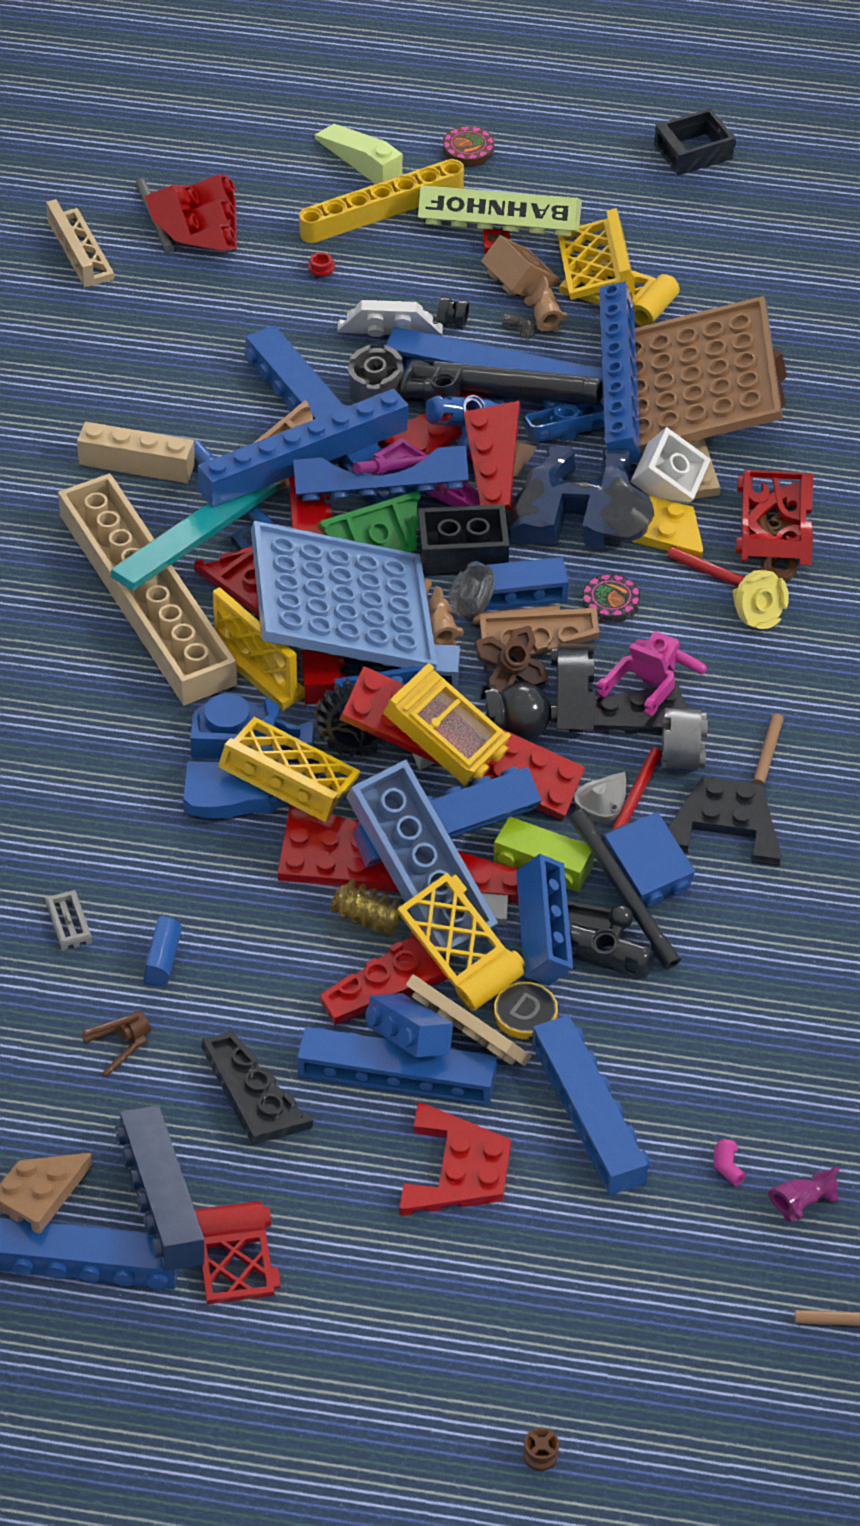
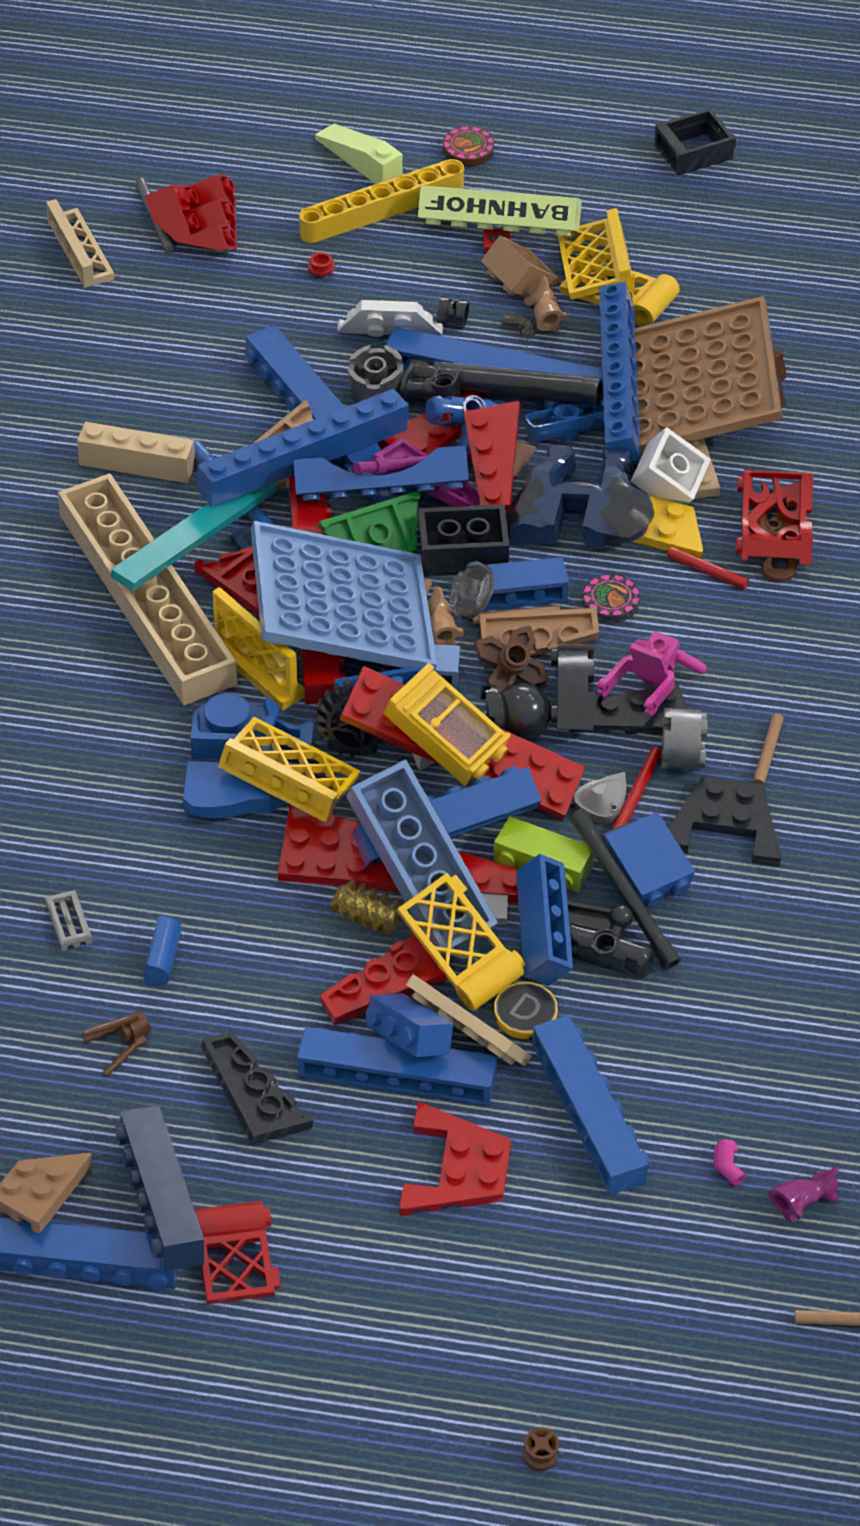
light yellow tile [732,570,789,629] -> none

